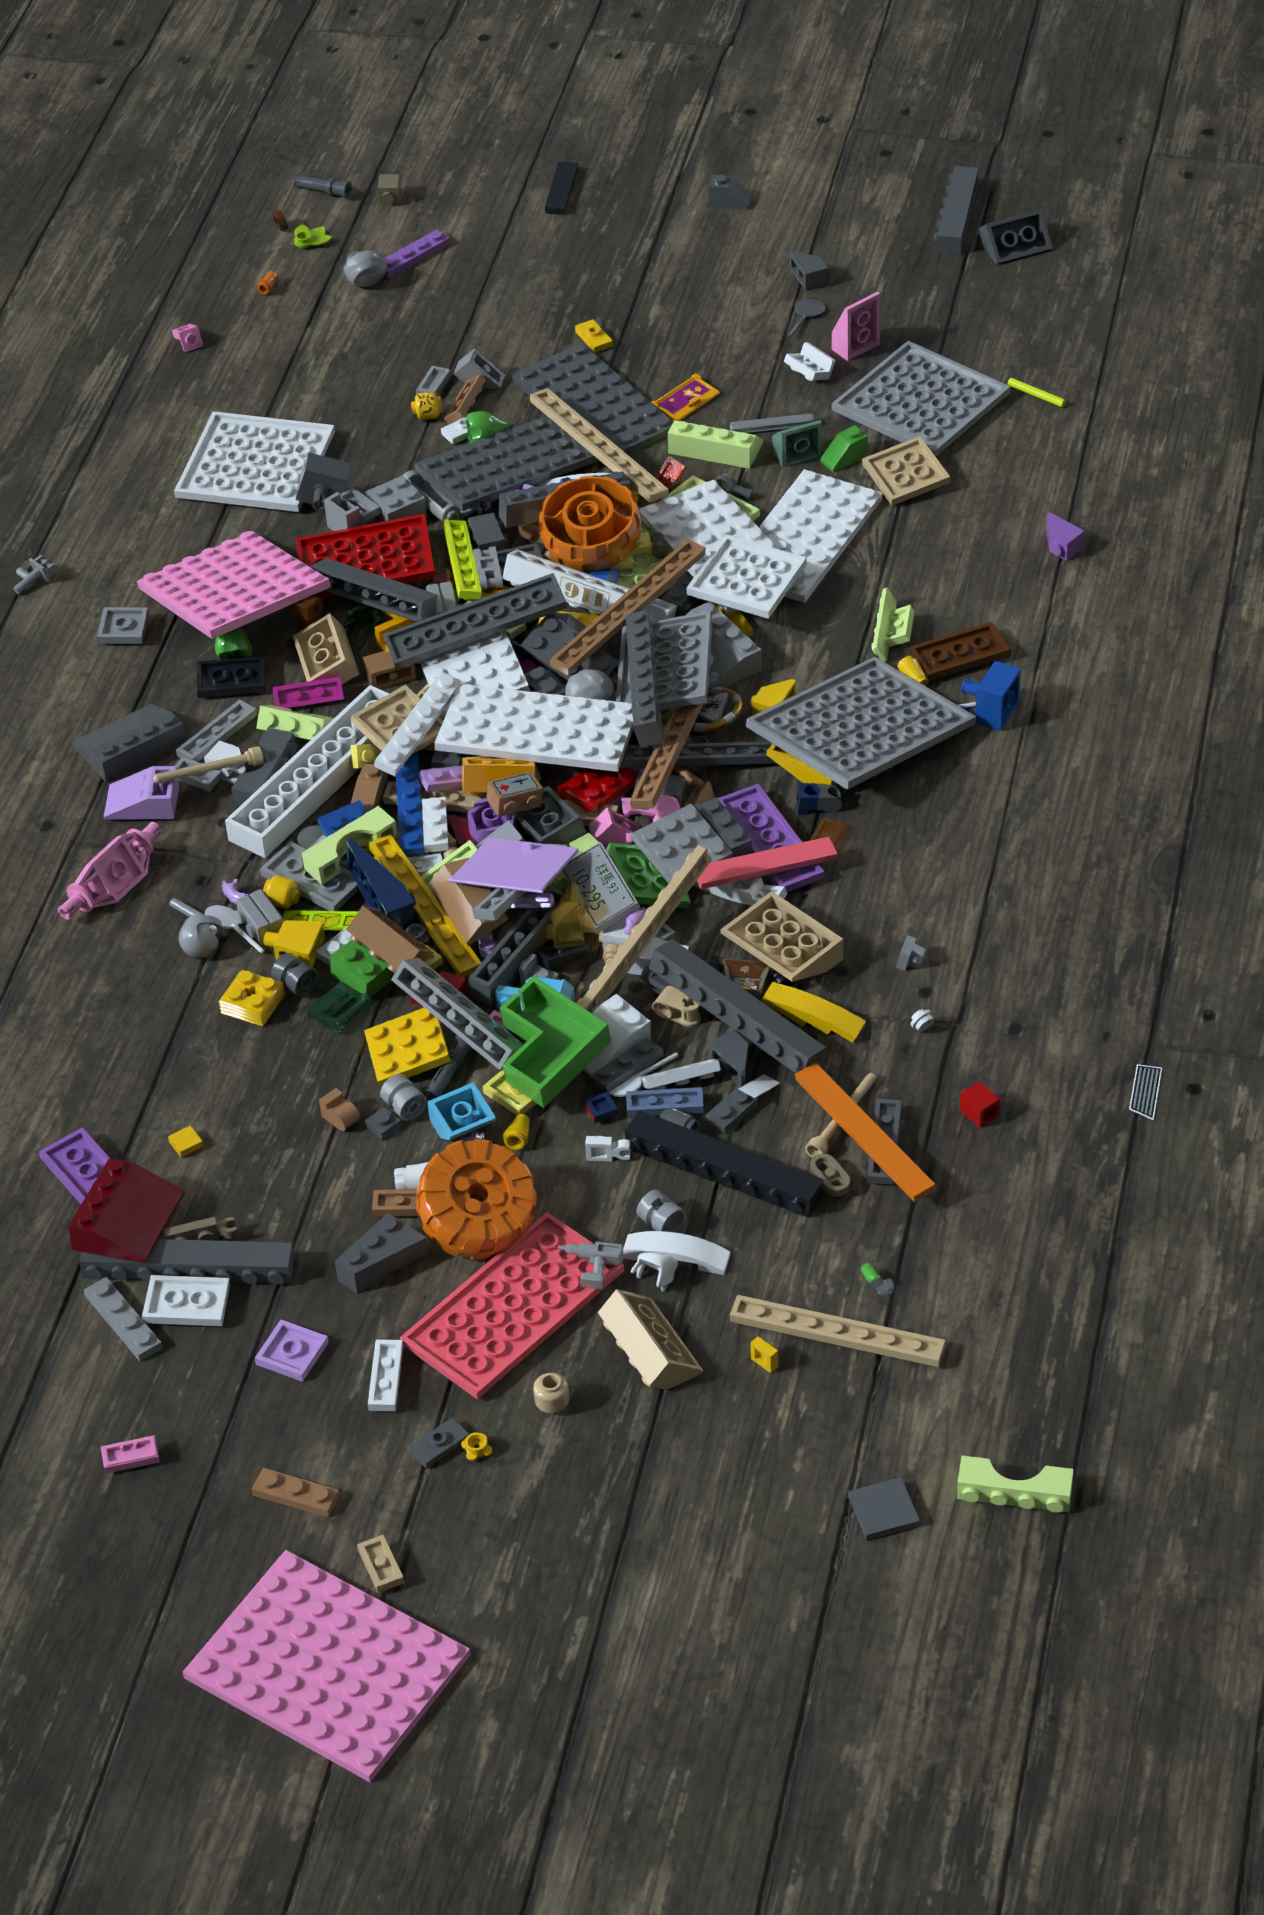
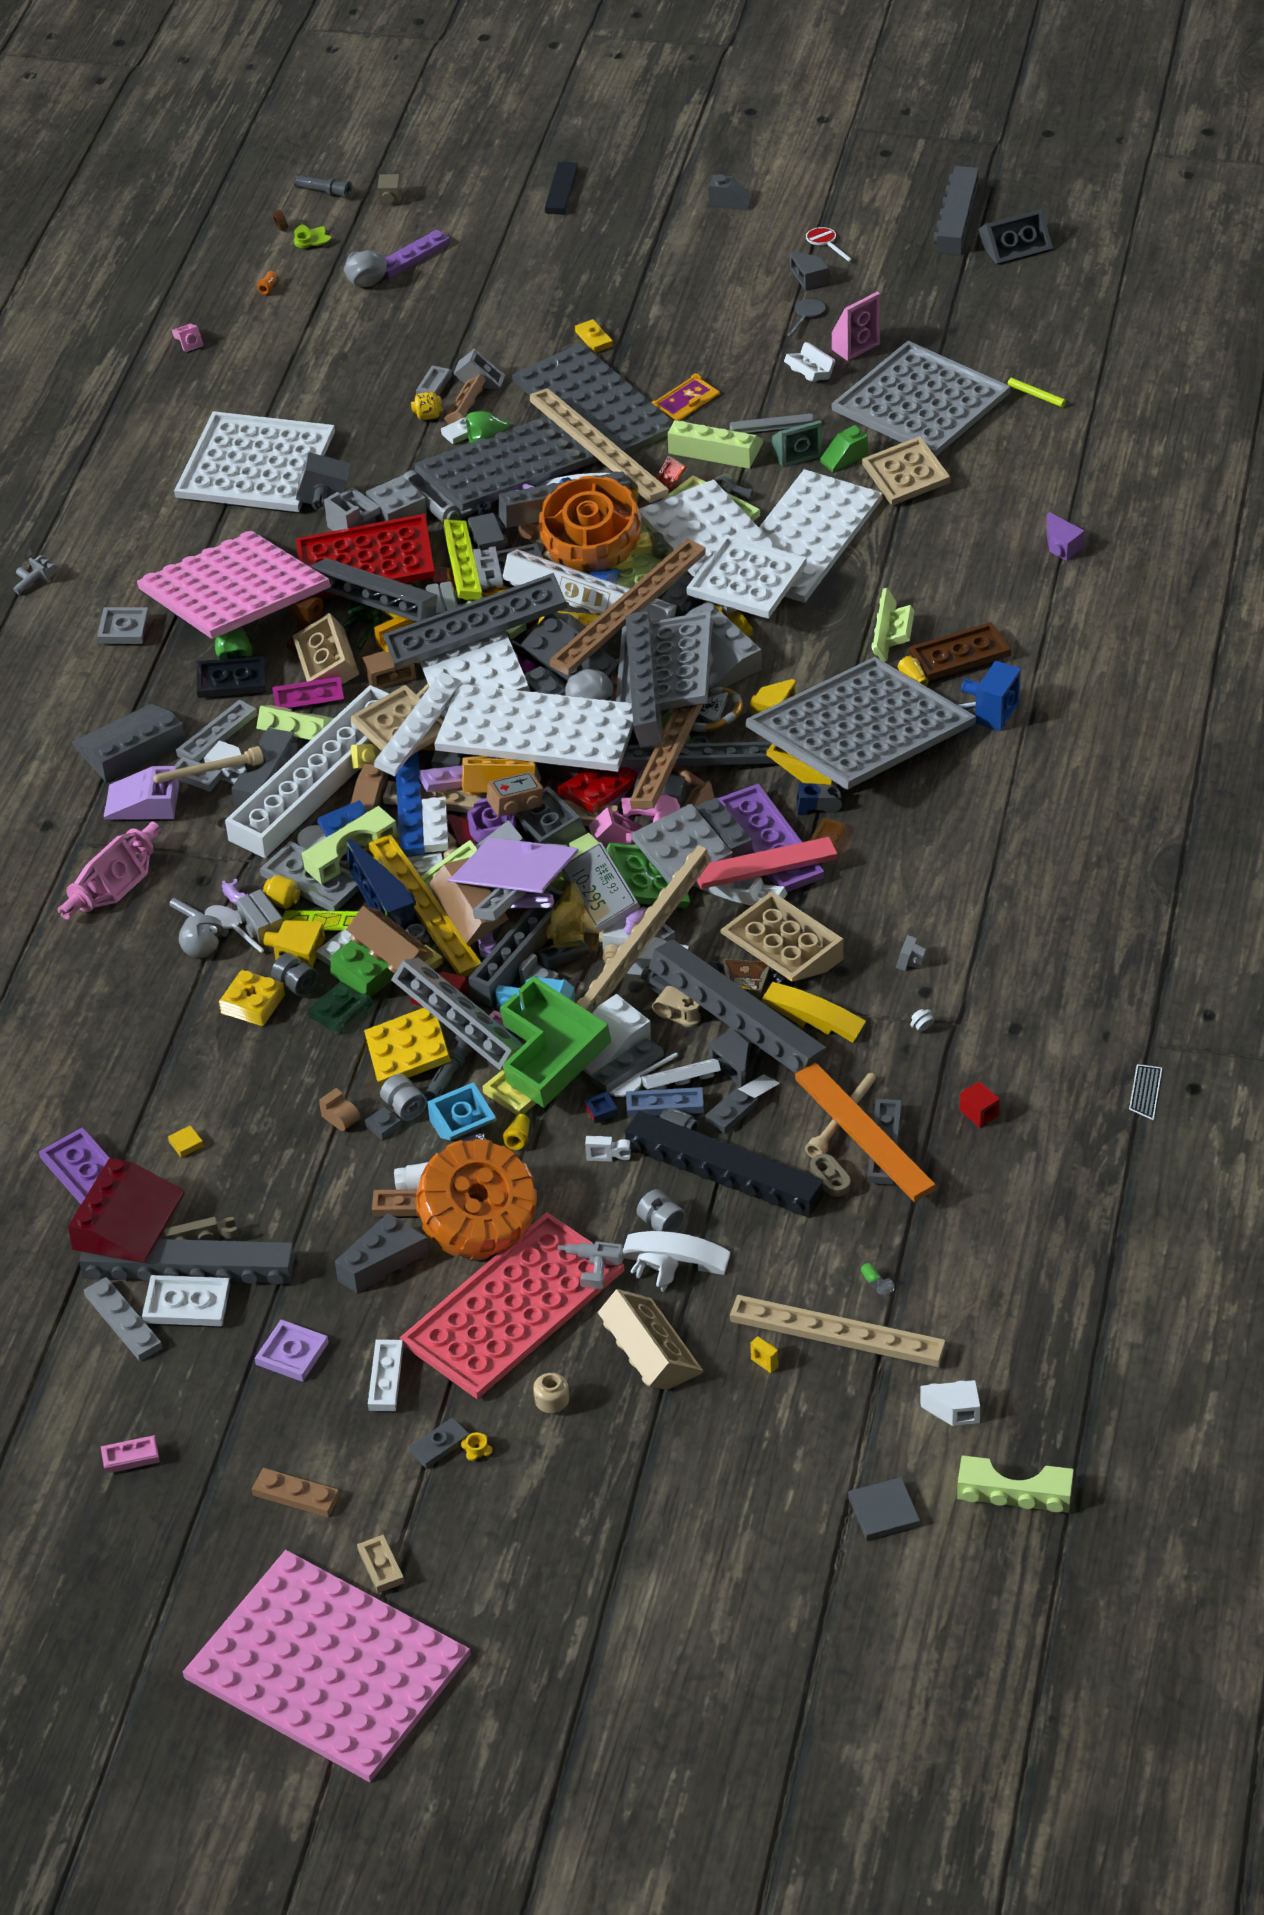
none -> piece [806,227,851,262]
none -> white slope [920,1380,980,1426]

